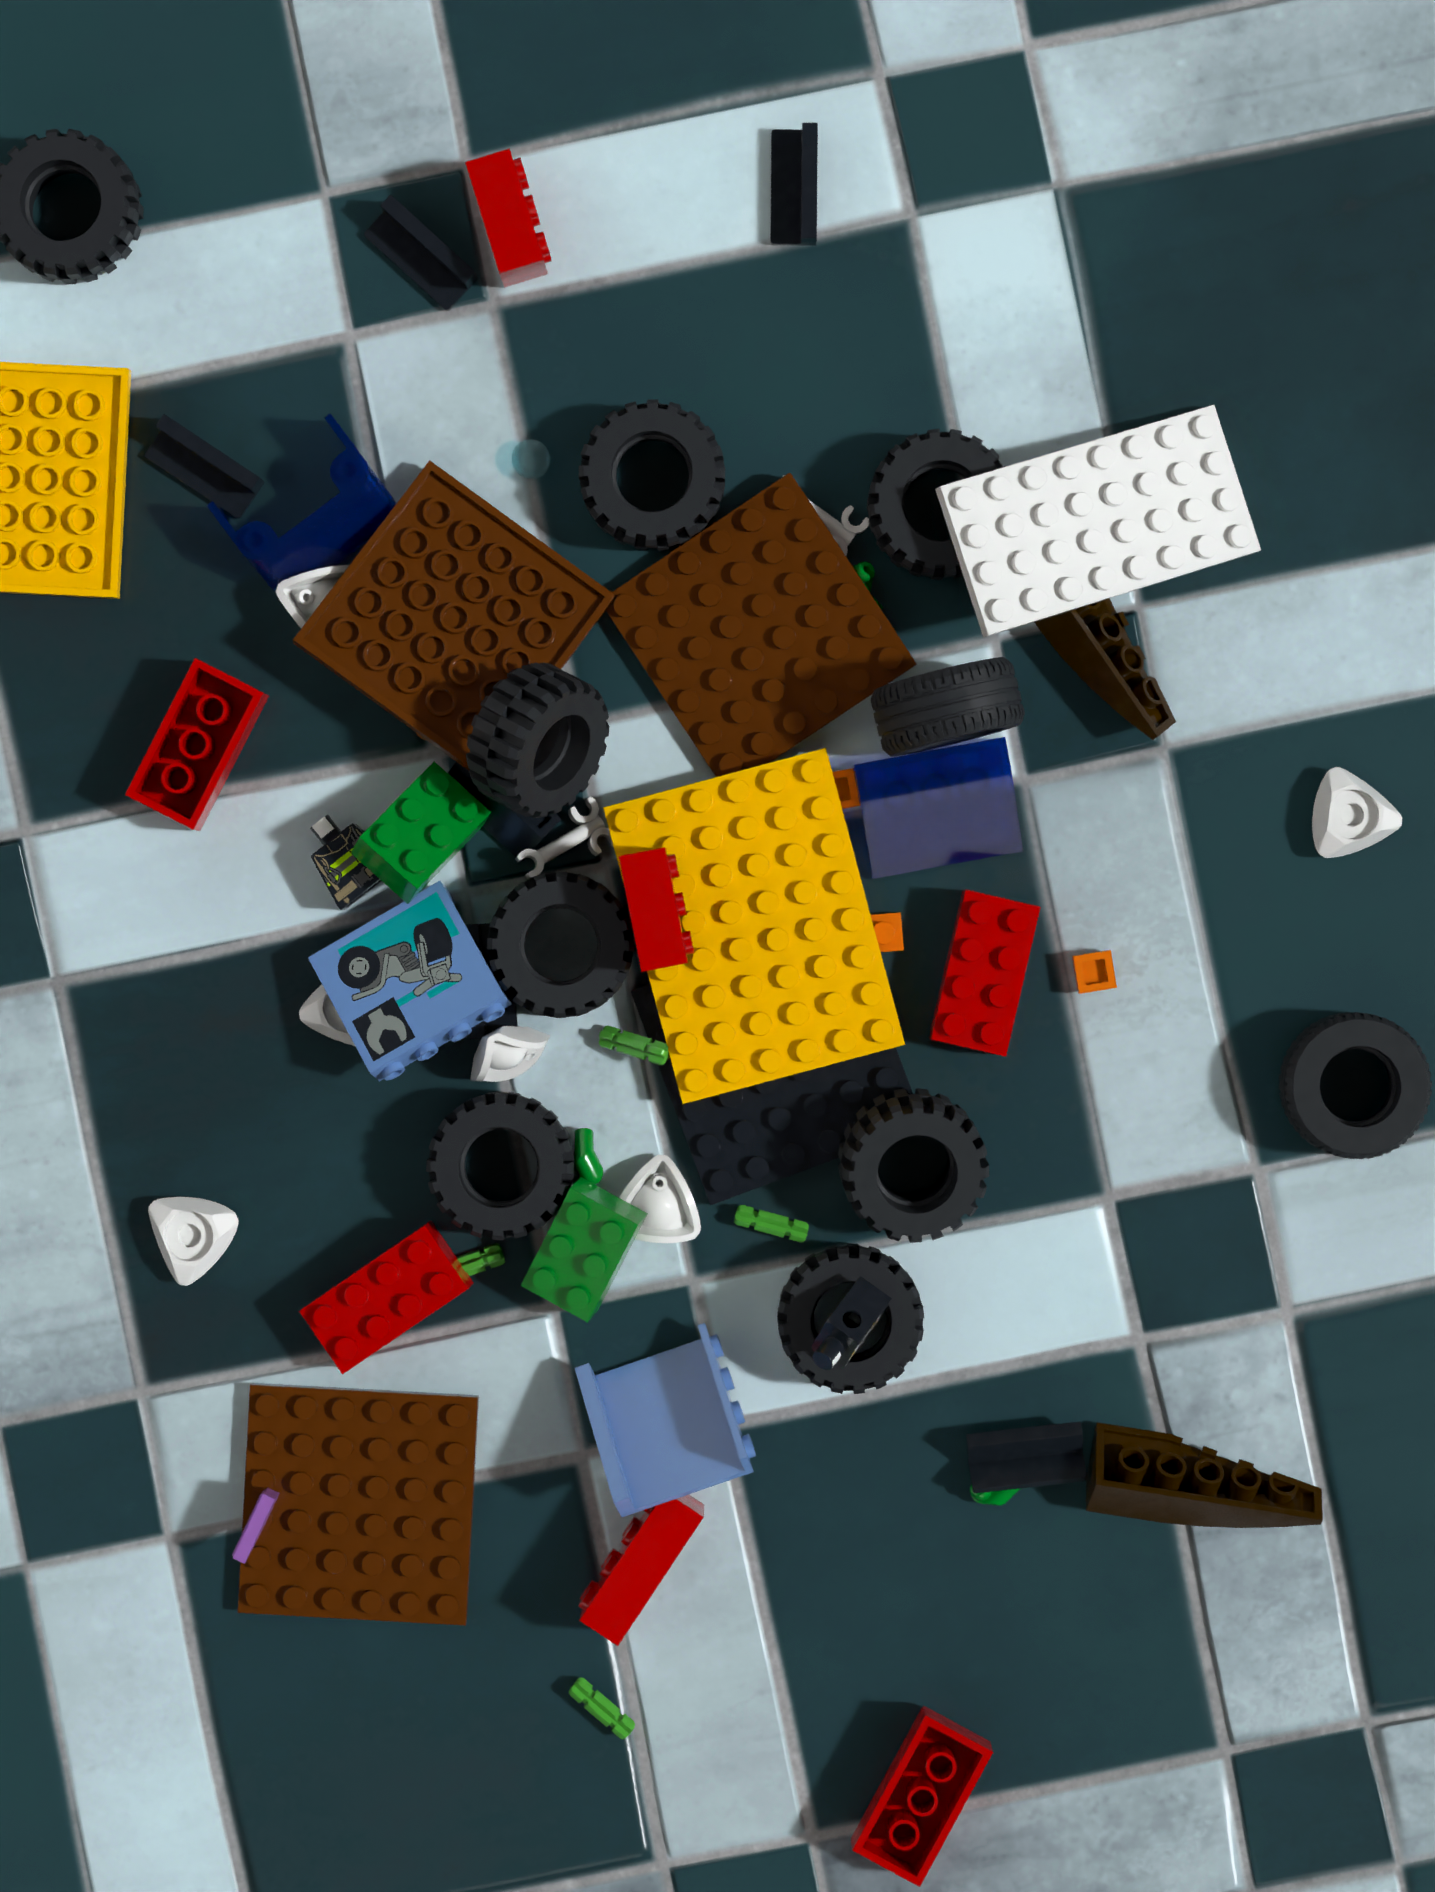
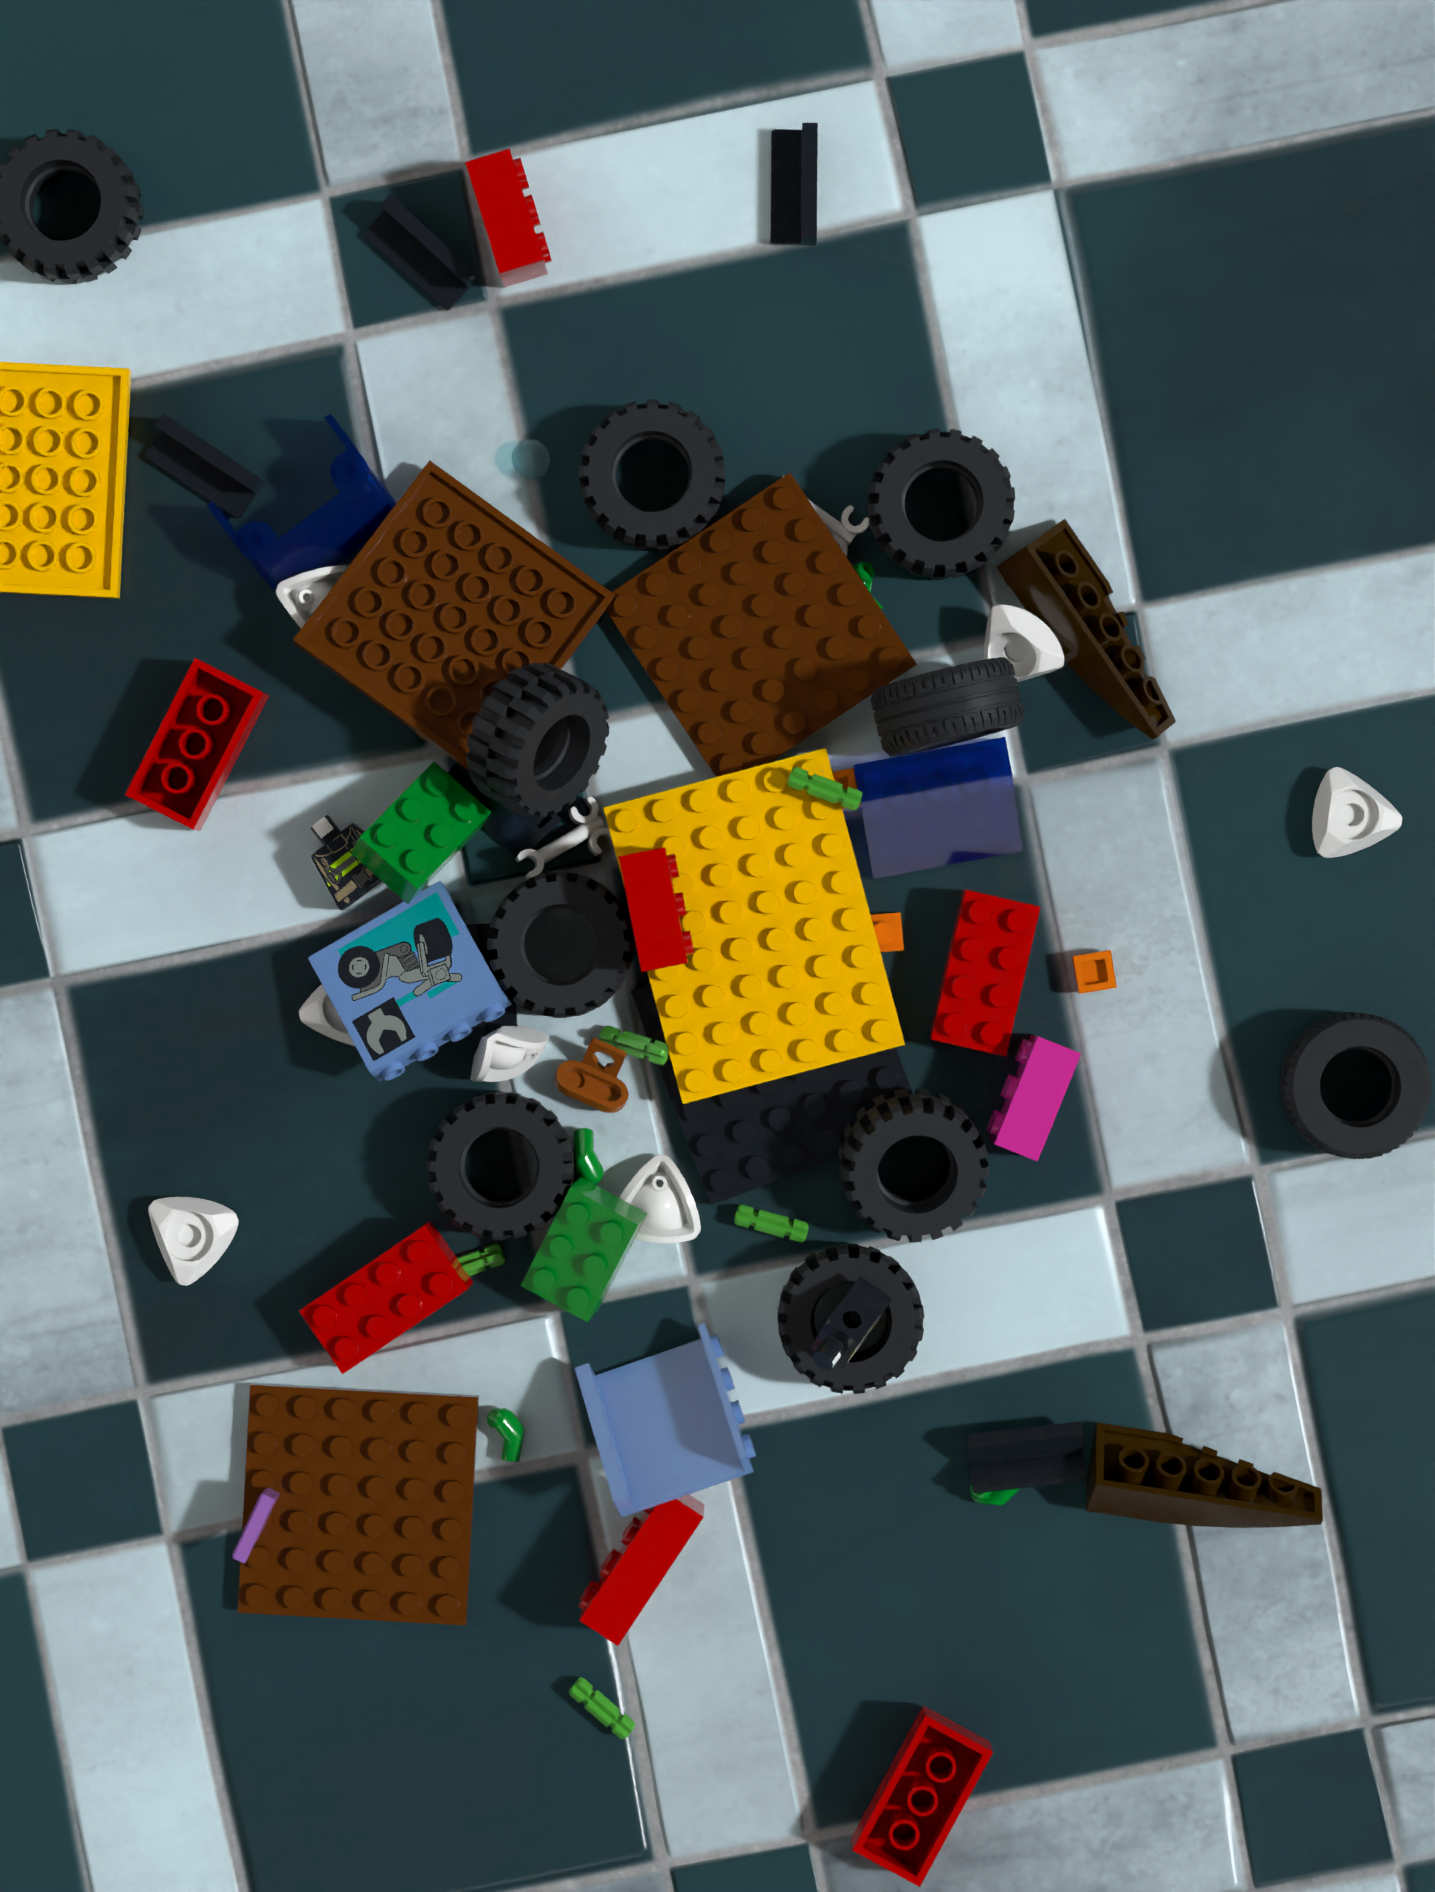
white plate [935,405,1261,638] -> none
none -> green arm [487,1408,525,1462]
none -> dark orange bracket [554,1038,629,1113]
none -> bright green axle [787,767,862,811]
none -> white hat [983,605,1065,682]
none -> dark pink brick [986,1034,1081,1162]

